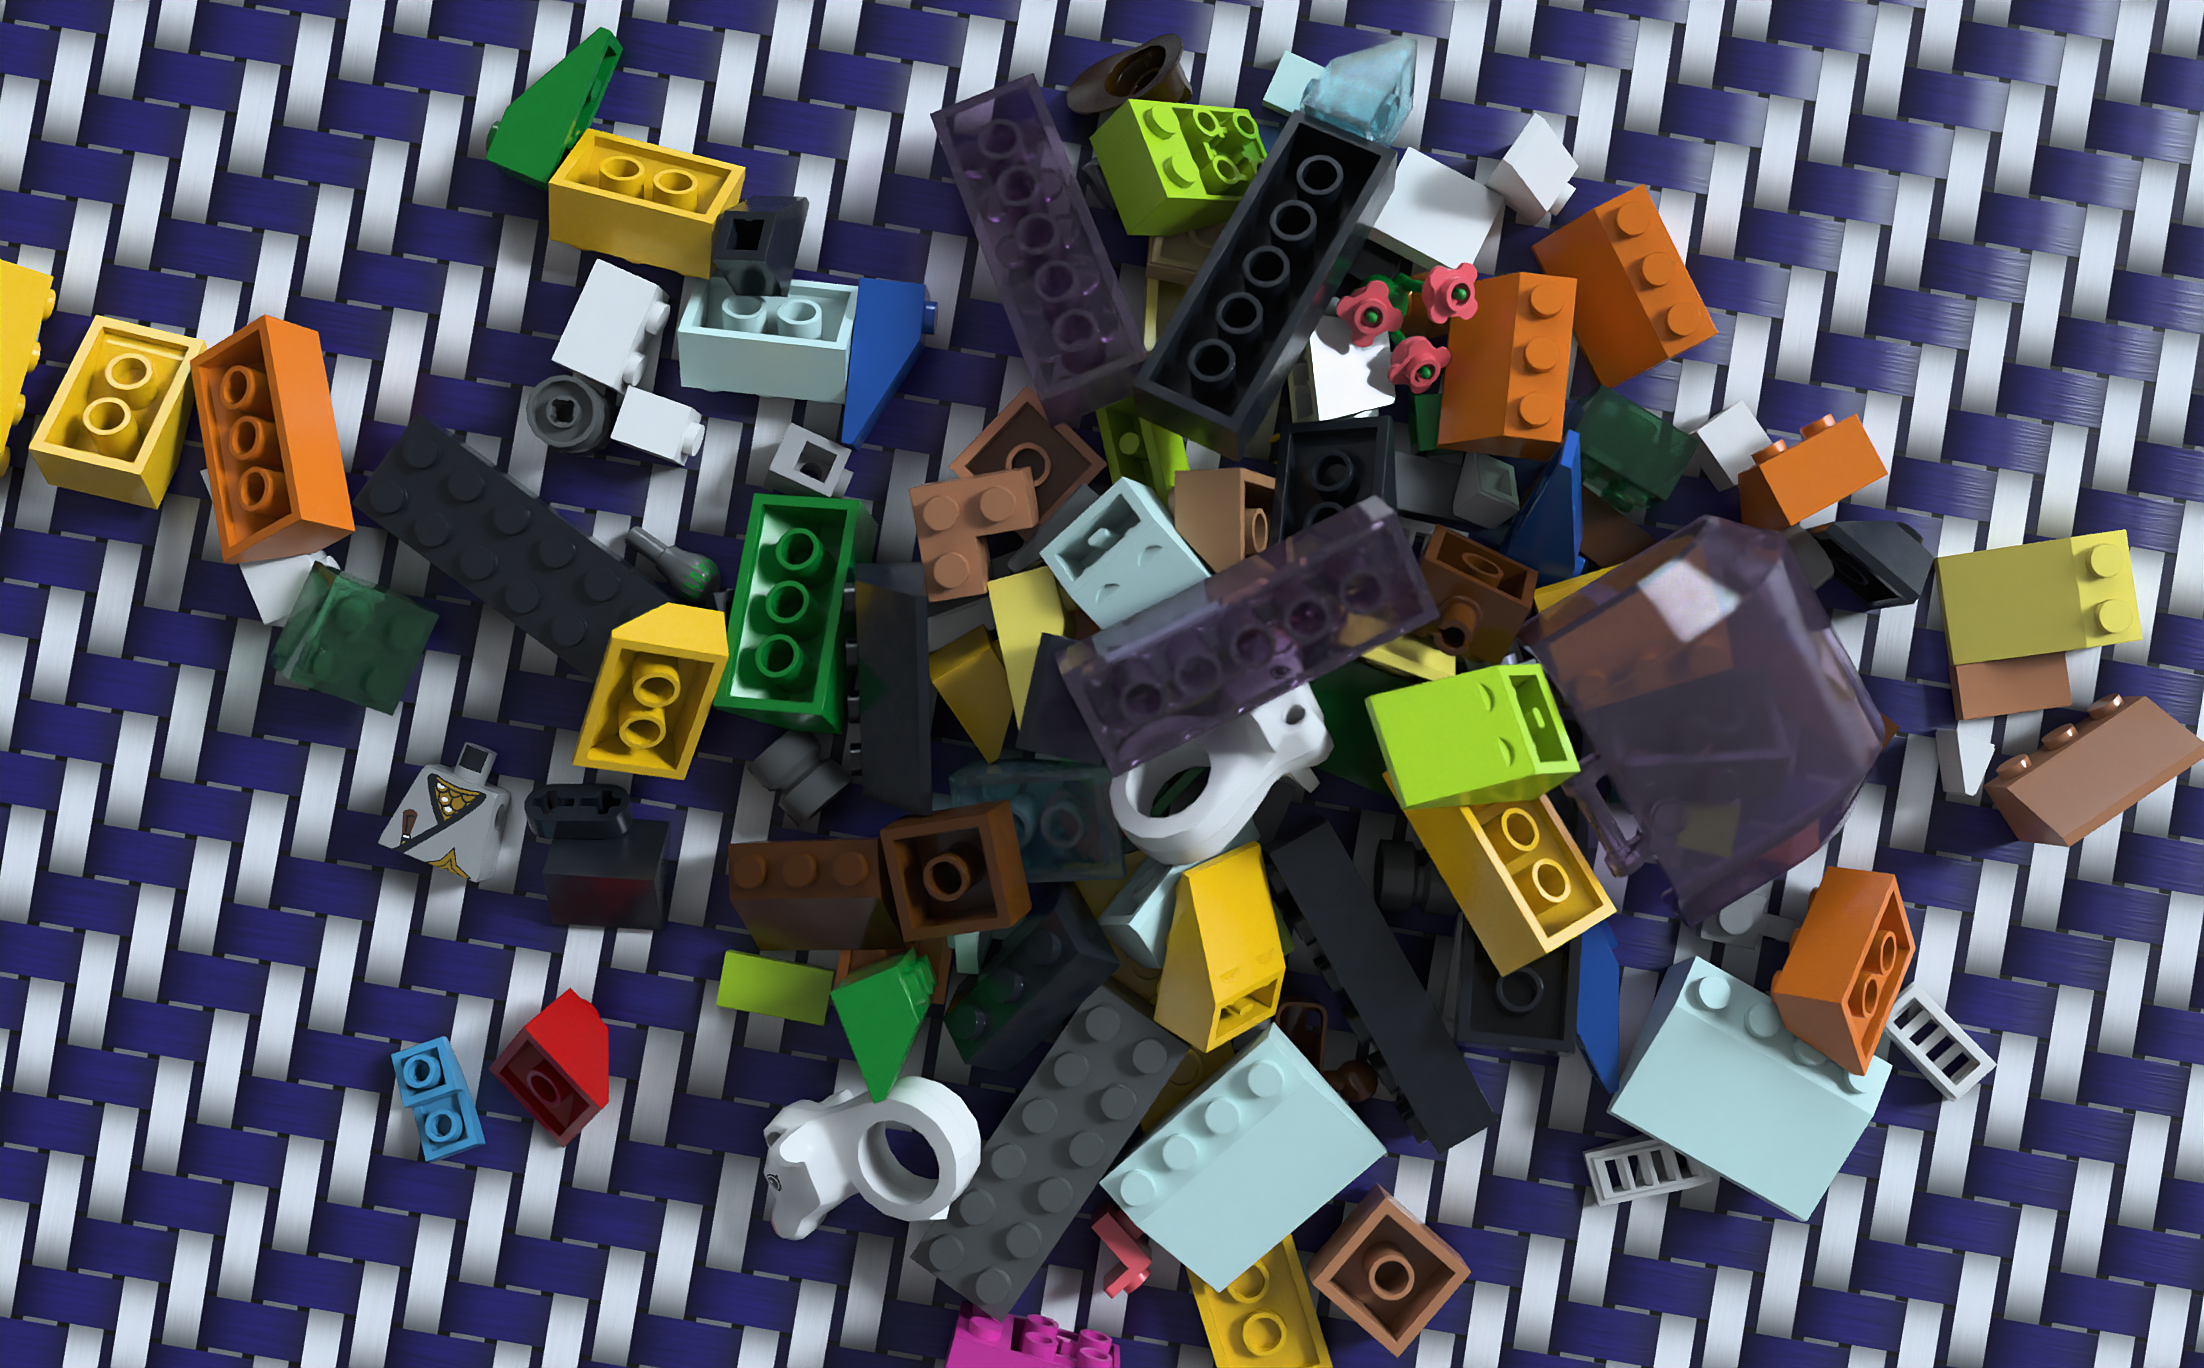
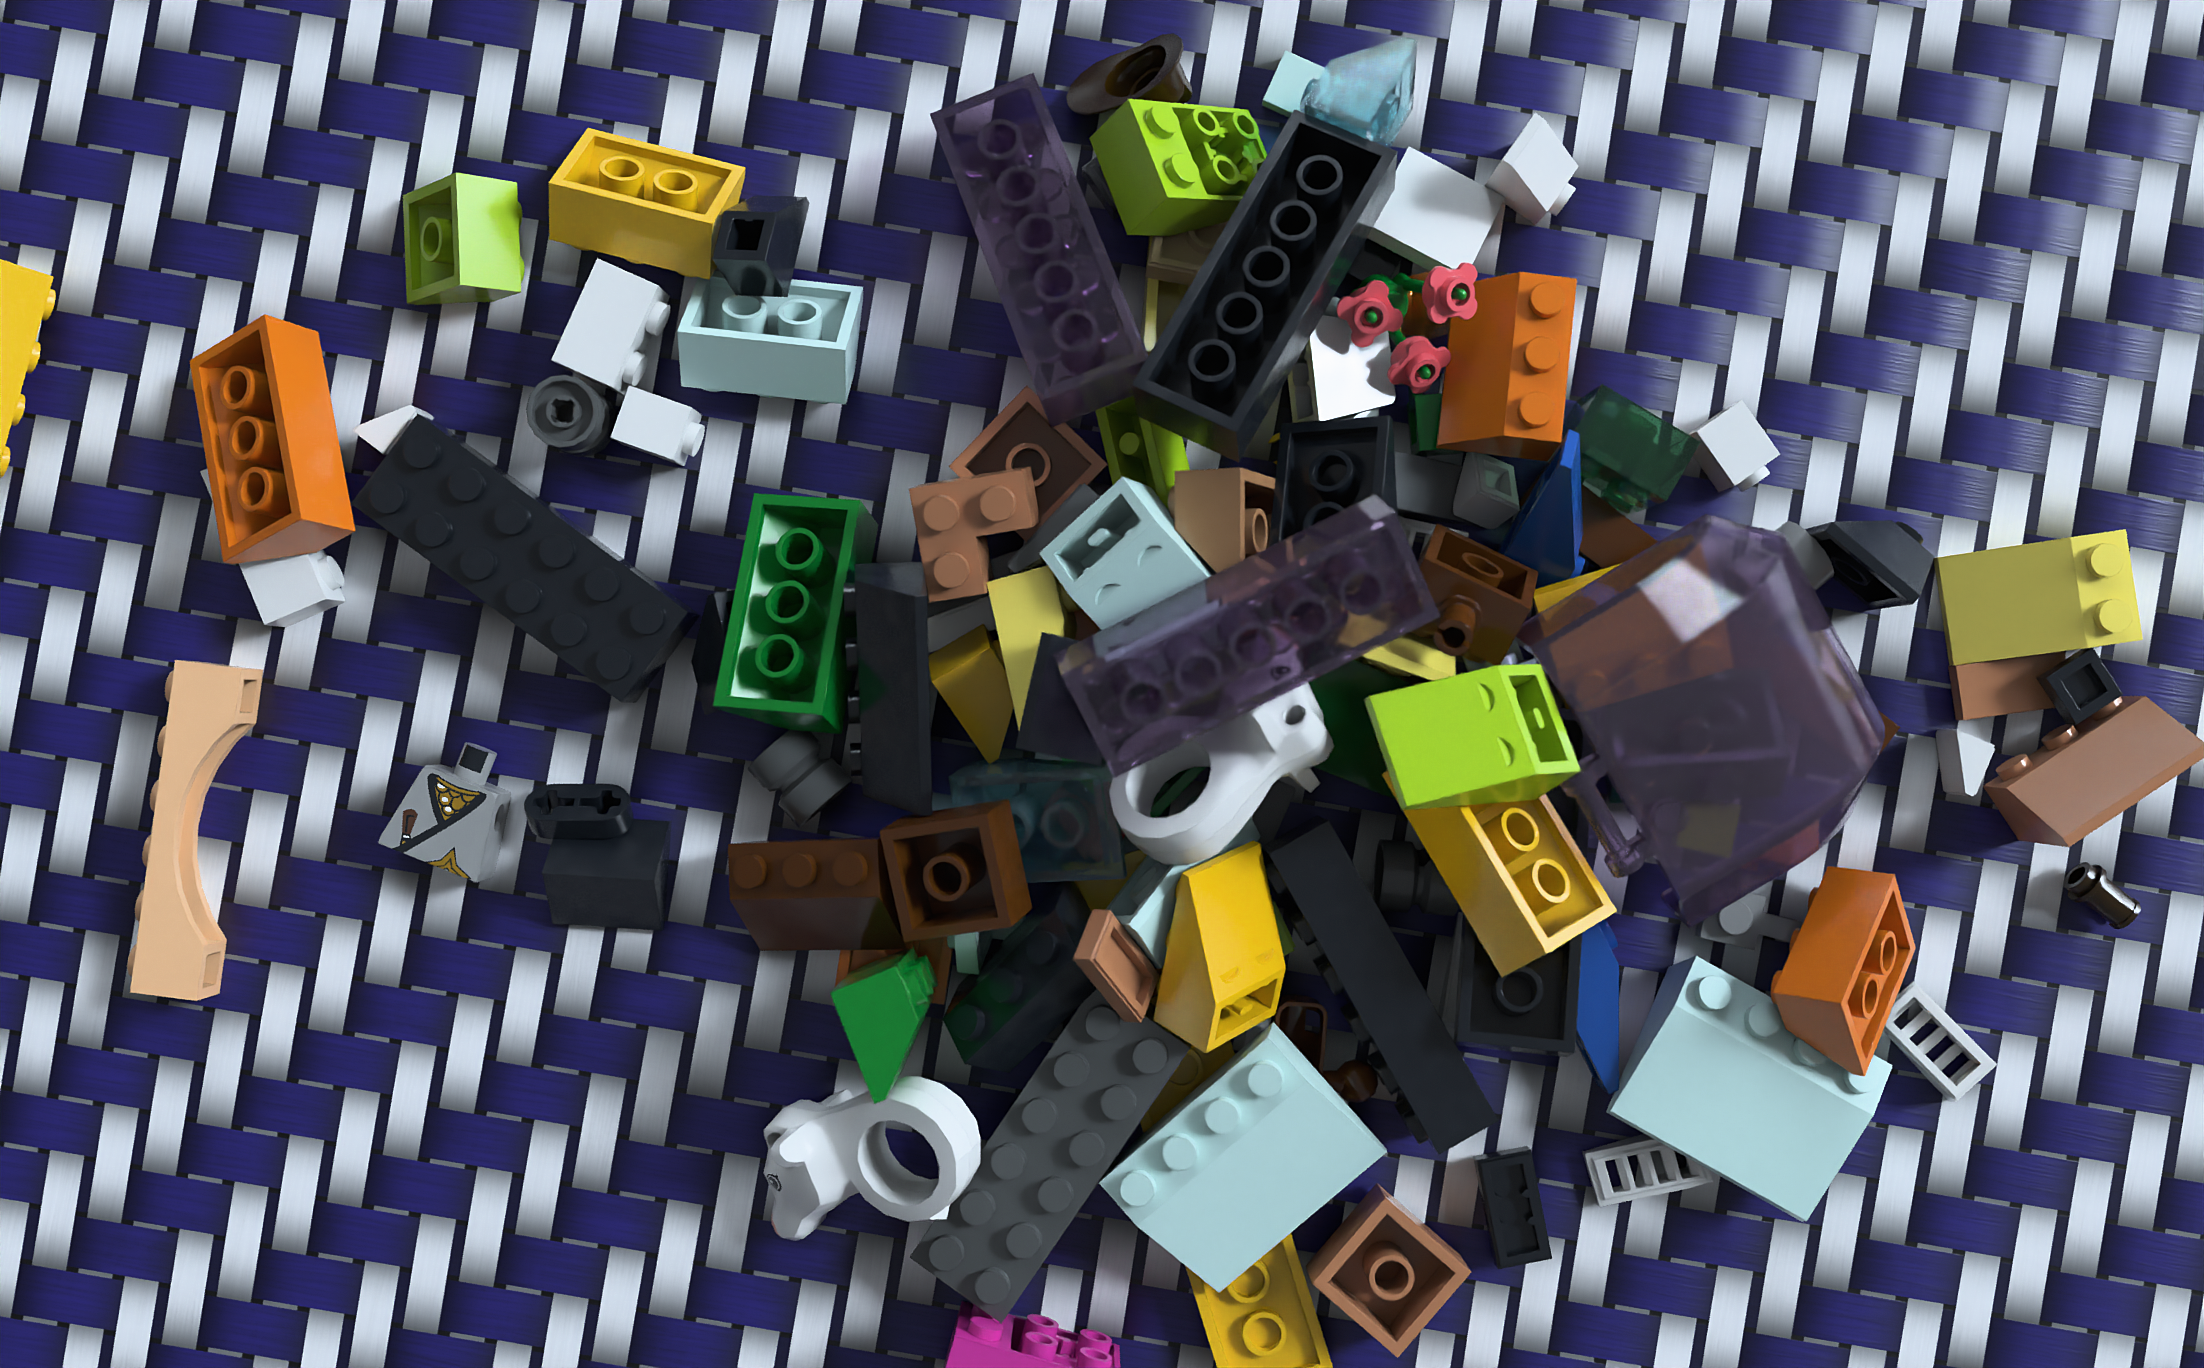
yellow slope [28,315,207,510] -> none
clear green brick [268,560,439,716] -> none
dark azure slope [391,1036,486,1162] -> none
green slope [485,27,623,193] -> none
red slope [488,987,609,1148] -> none
yellow slope [572,603,729,780] -> none
dark grey piece [625,526,721,603] -> none
lime tile [716,949,836,1026] -> none
light grey brick [762,422,854,499] -> none
blue slope [841,277,938,451] -> none
coral bracket [1091,1199,1153,1299] -> none
orange slope [1530,184,1718,393] -> none
orange slope [1737,413,1888,540] -> none
none -> light nougat arch [127,660,263,1001]
none -> white slope [352,405,434,455]
none -> lime slope [403,172,525,305]
none -> nougat tile [1073,909,1160,1023]
none -> black plate [1473,1146,1552,1269]
none -> black plate [2037,647,2123,725]
none -> dark brown pin [2063,862,2141,929]

